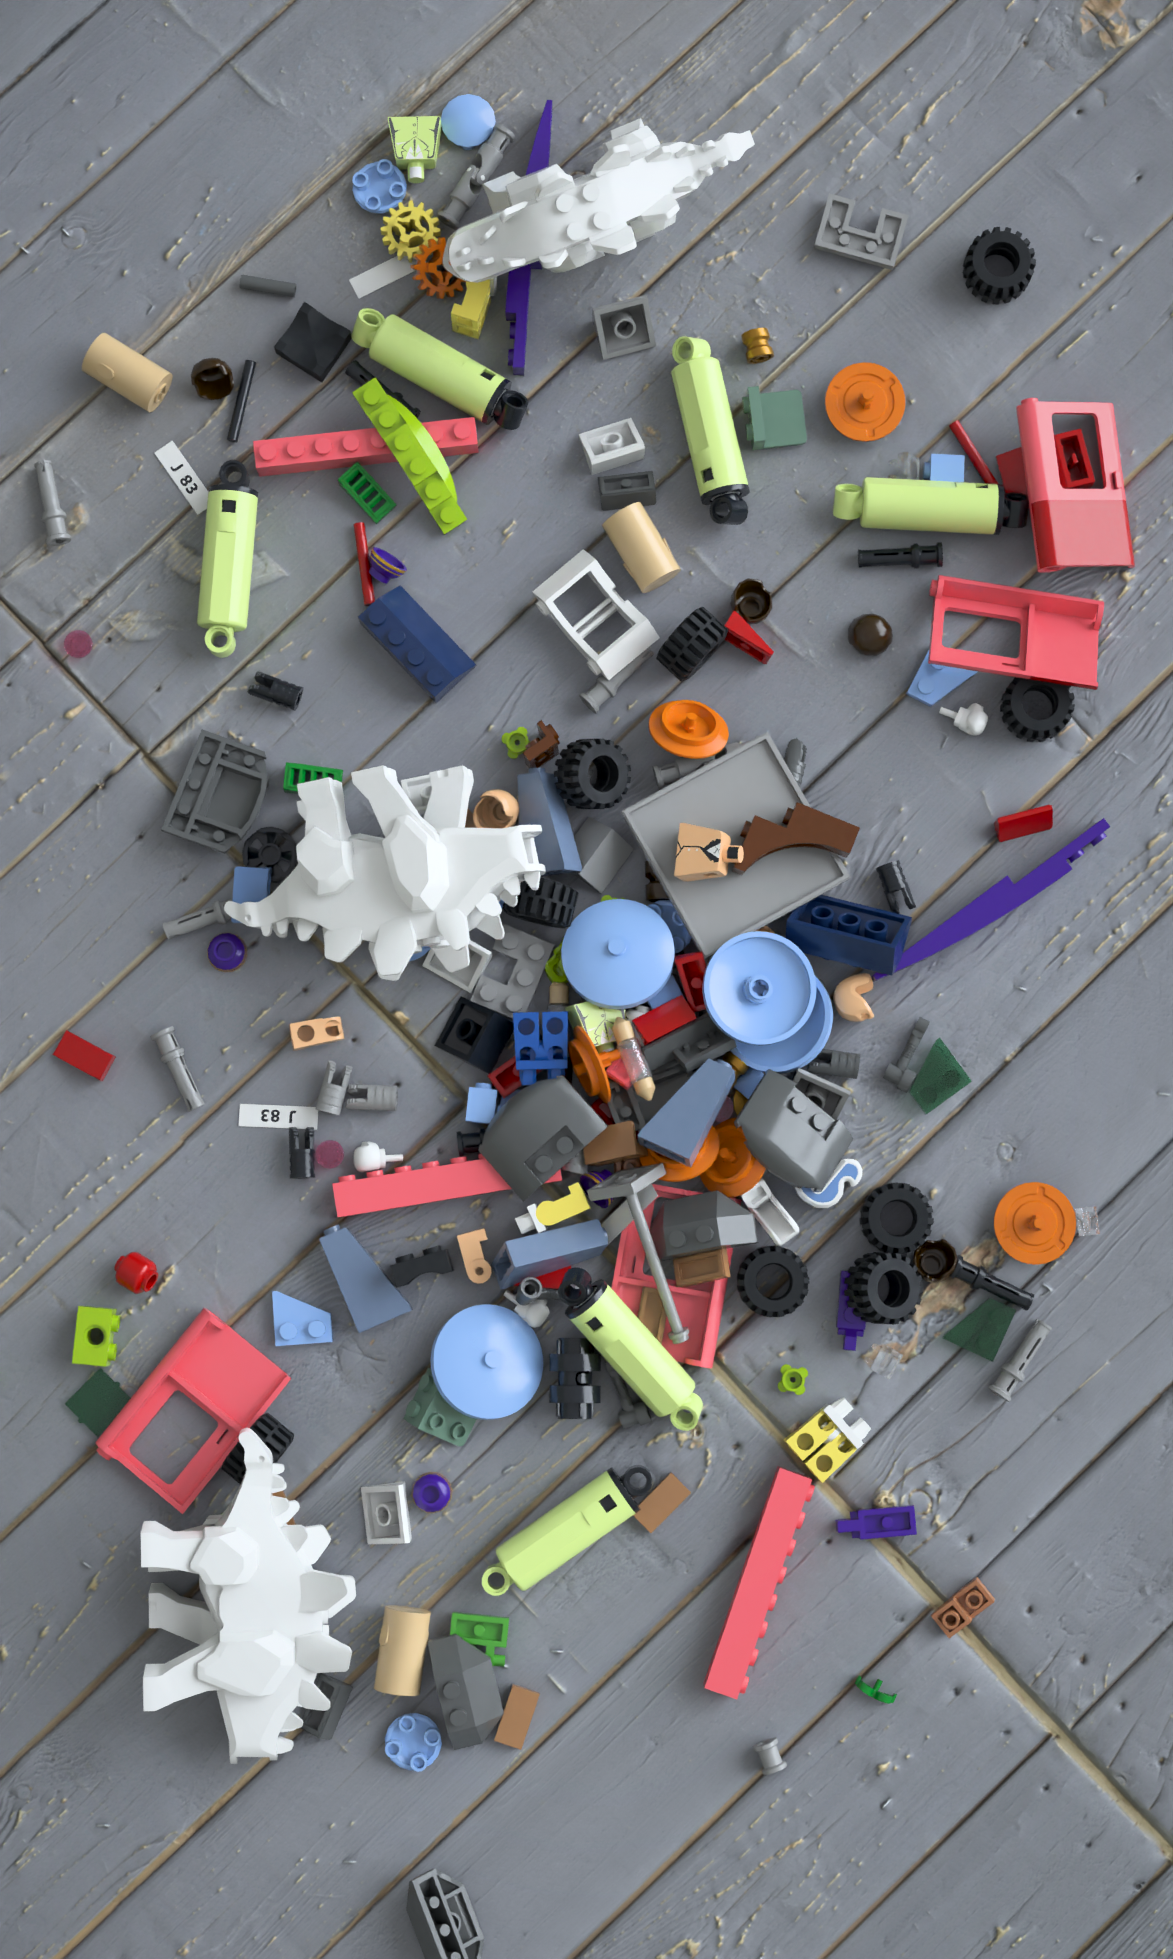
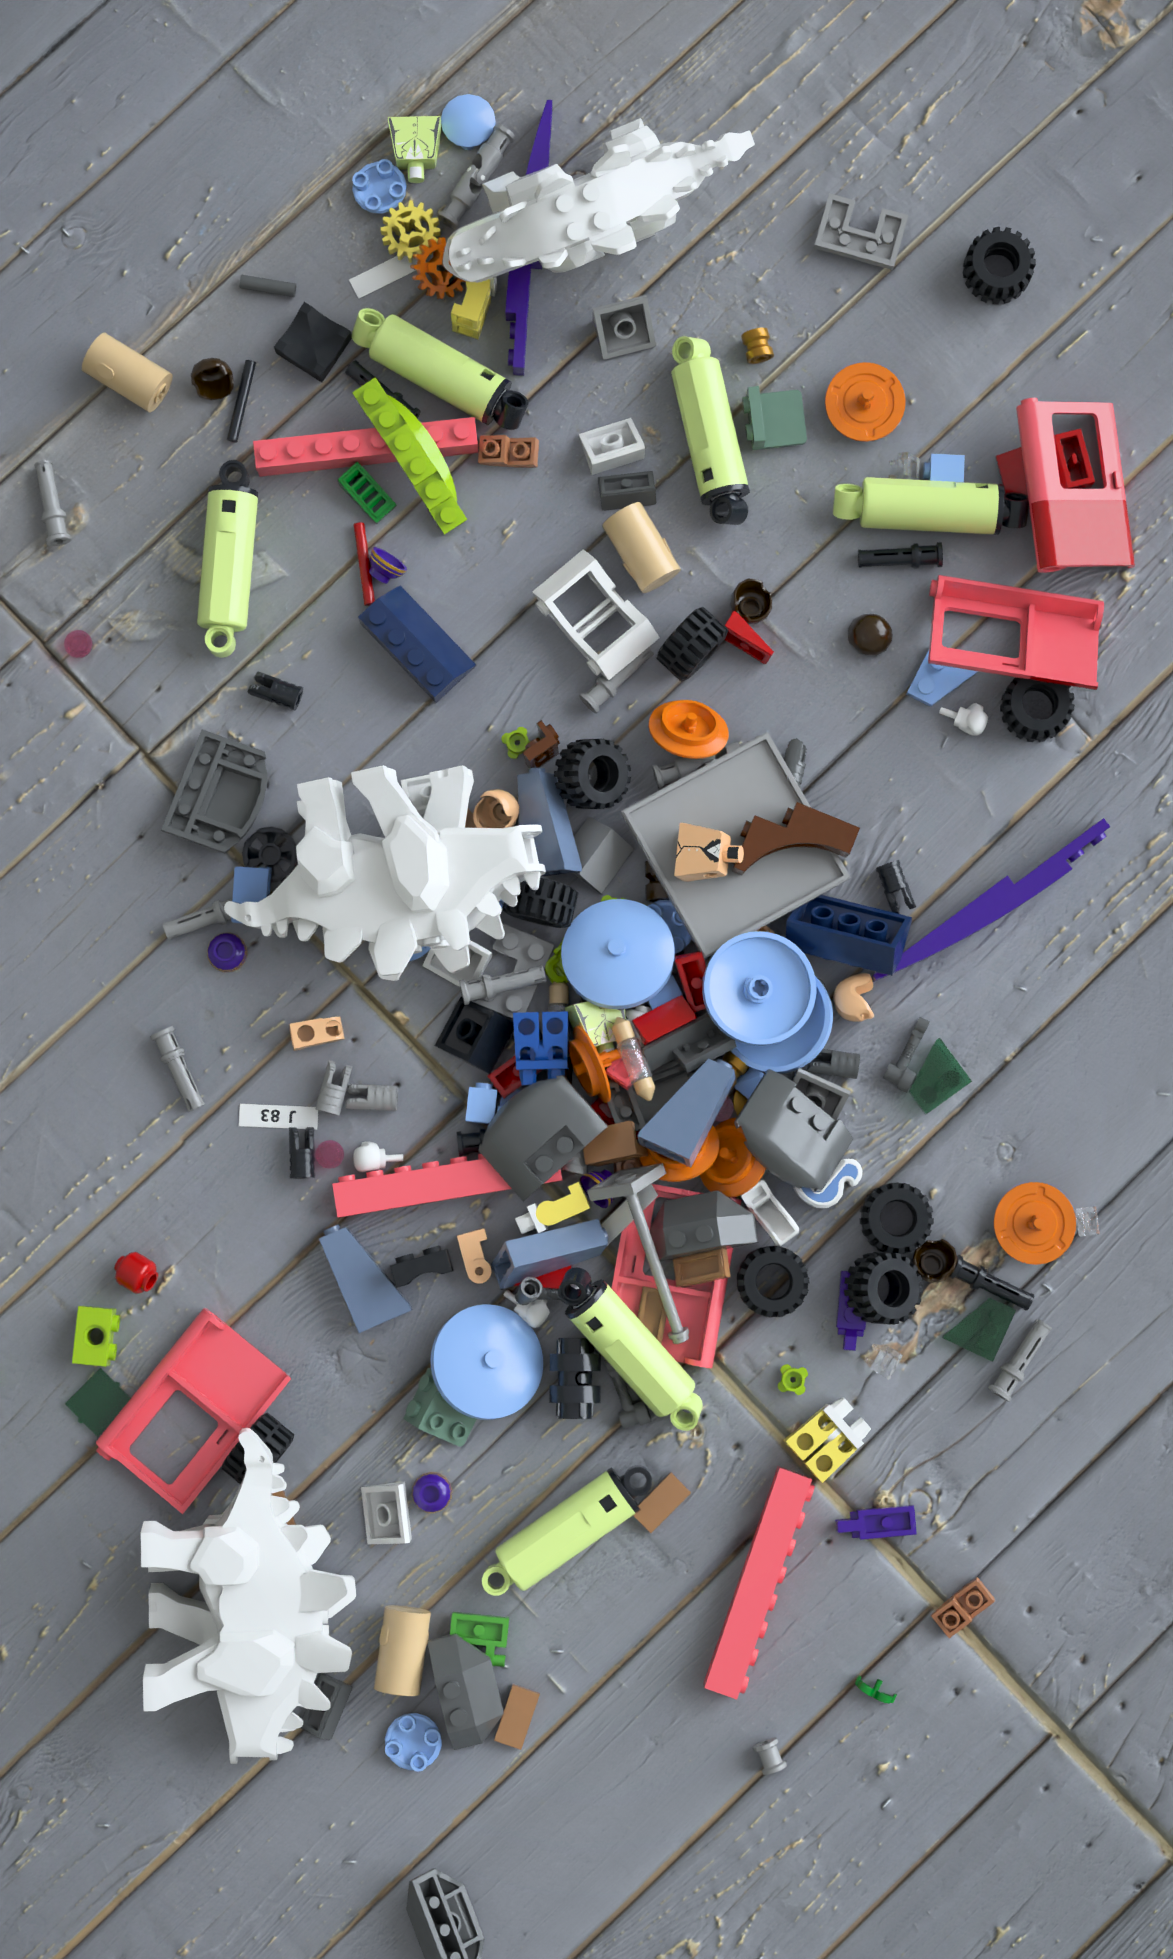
red slope [53,1030,116,1081] -> none
white sticker [154,441,208,515] -> none
light blue wing [272,1291,333,1346] -> none
green slope [283,762,343,794] -> none
red bar [949,420,998,484] -> none
red slope [994,804,1053,842] -> none
none -> light grey pin [459,965,547,1005]
none -> nougat slope [478,435,539,468]

